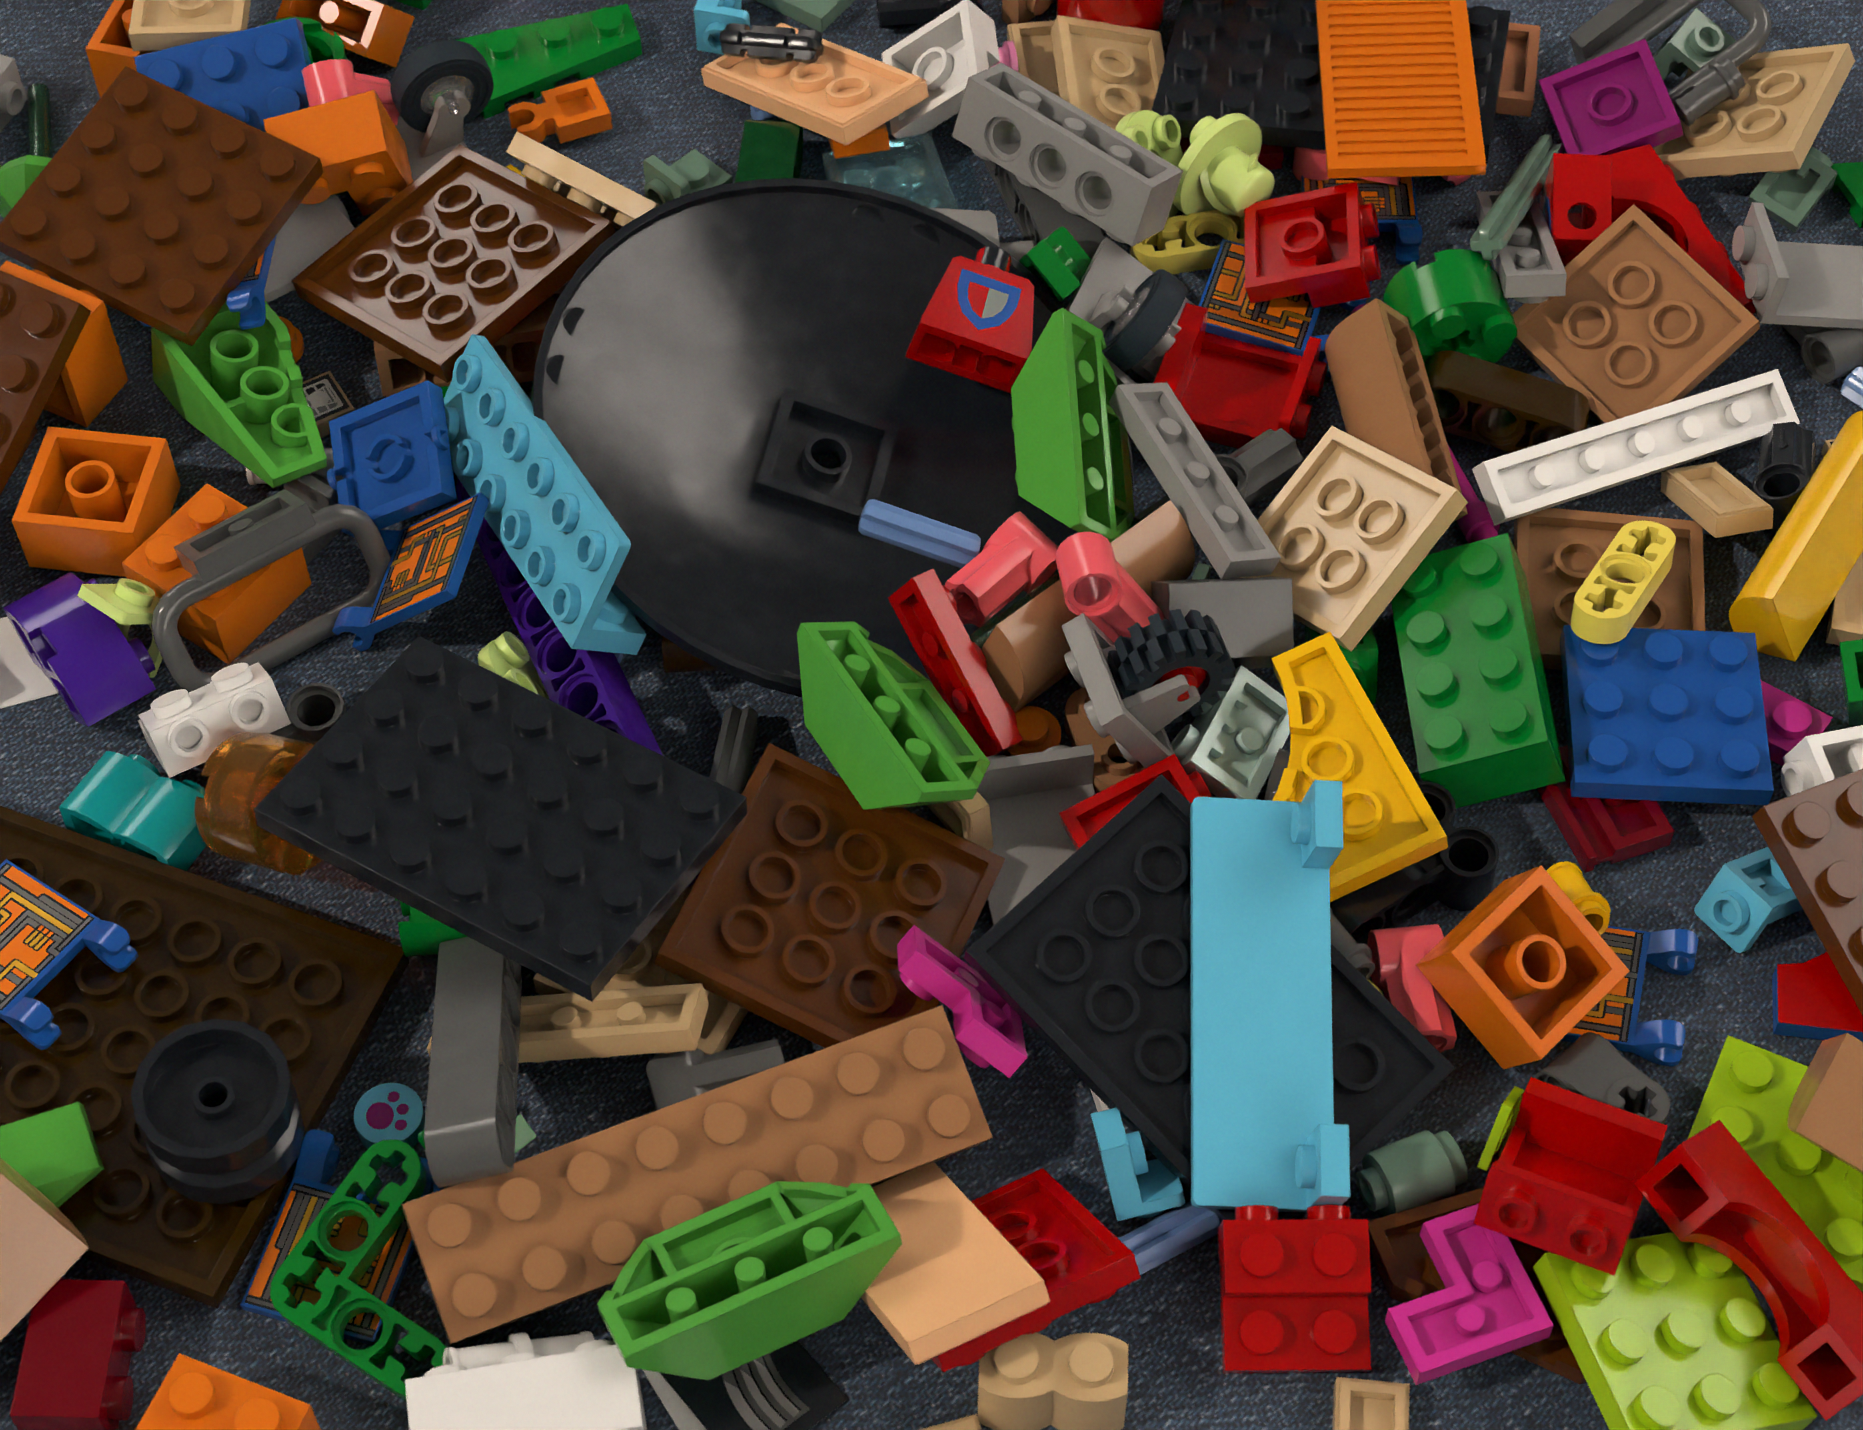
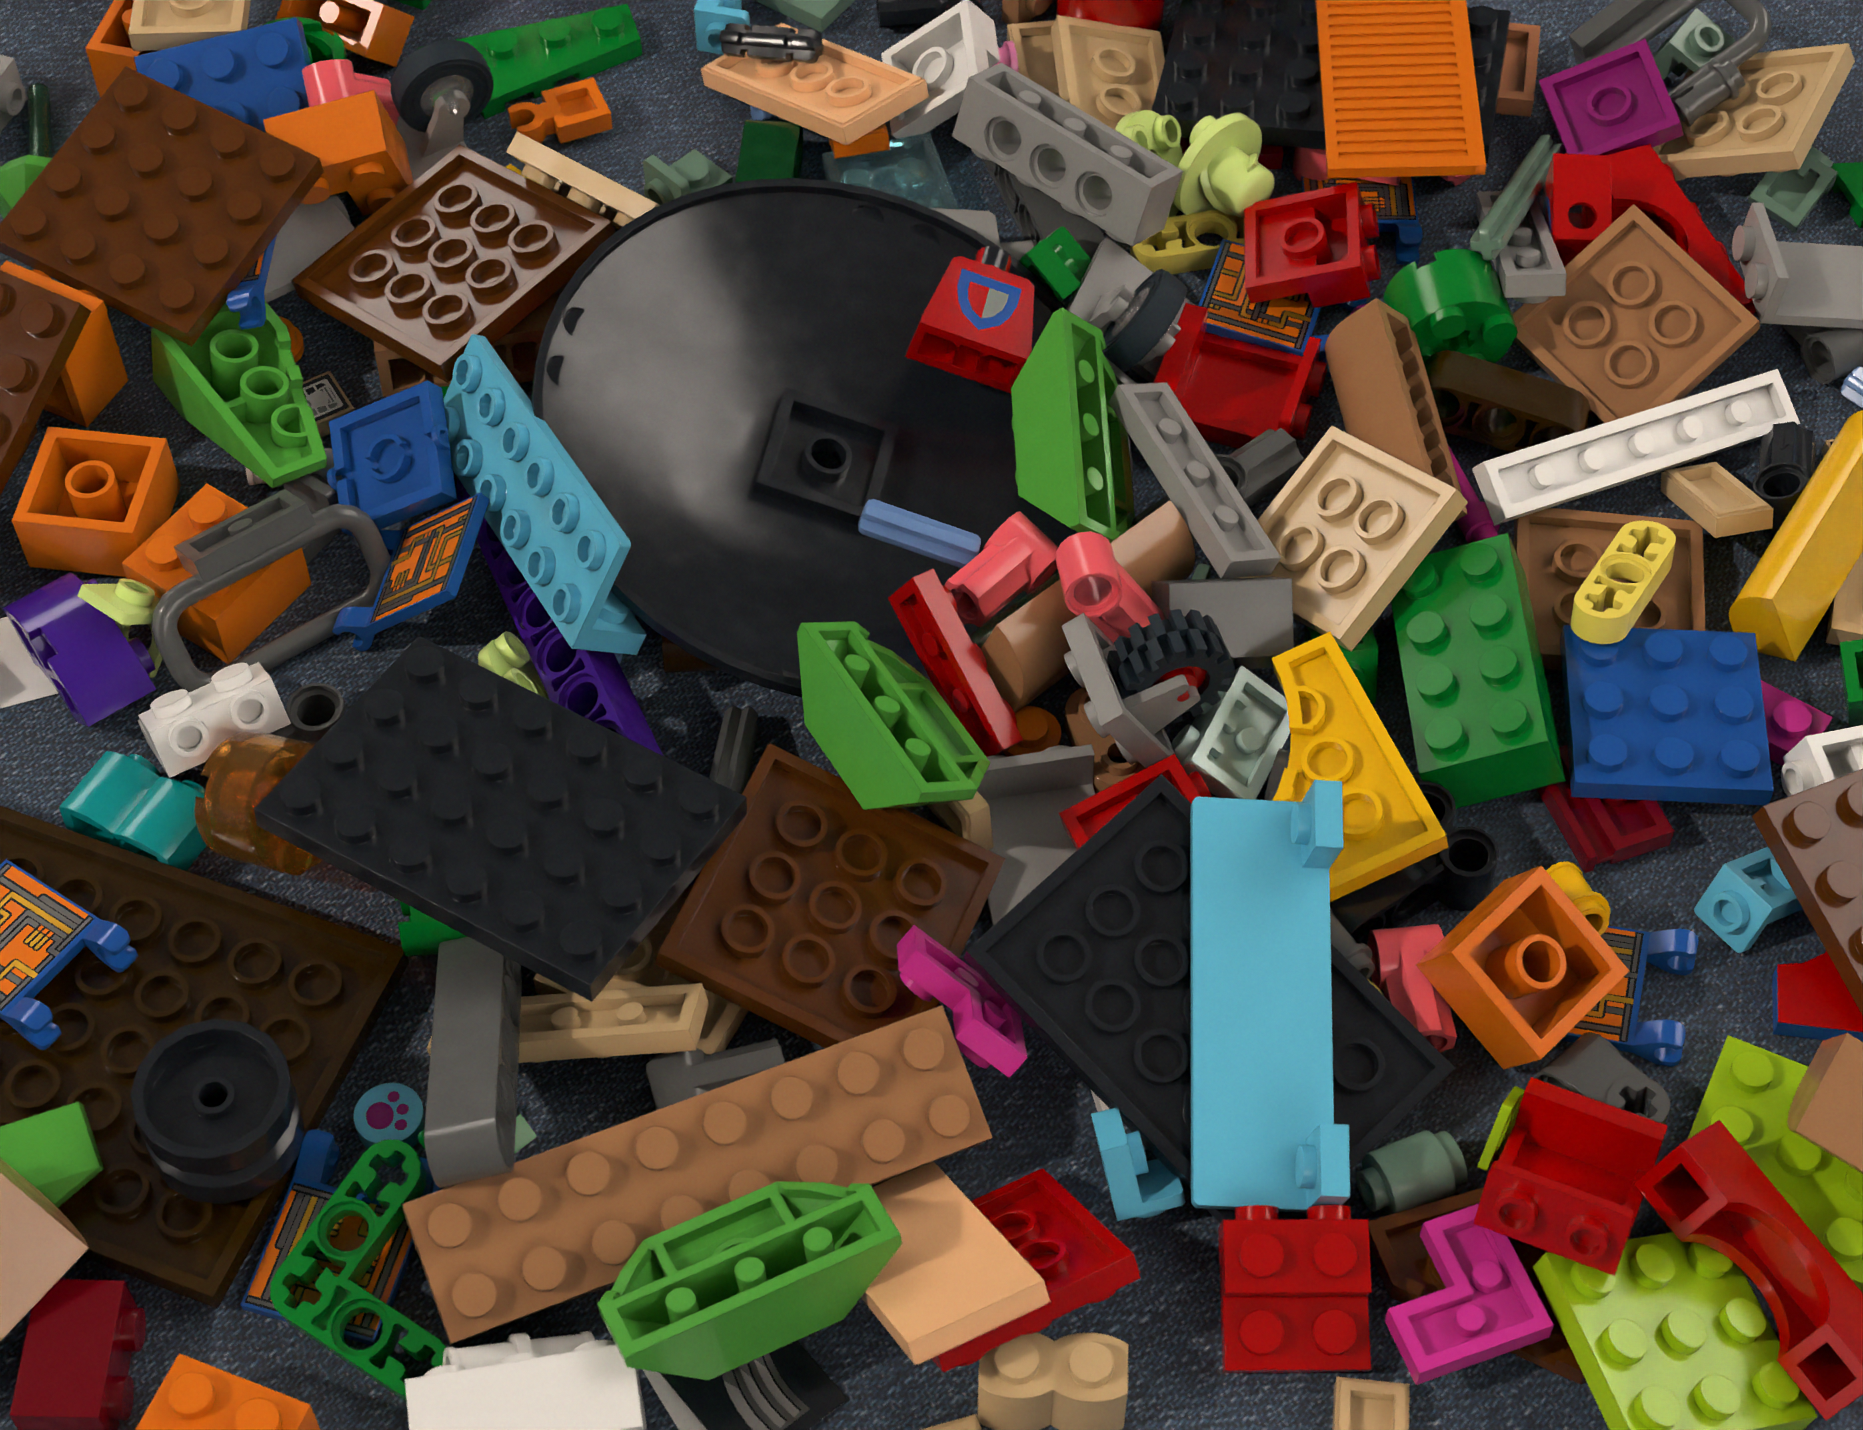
medium blue axle [1118,1200,1221,1275] -> none

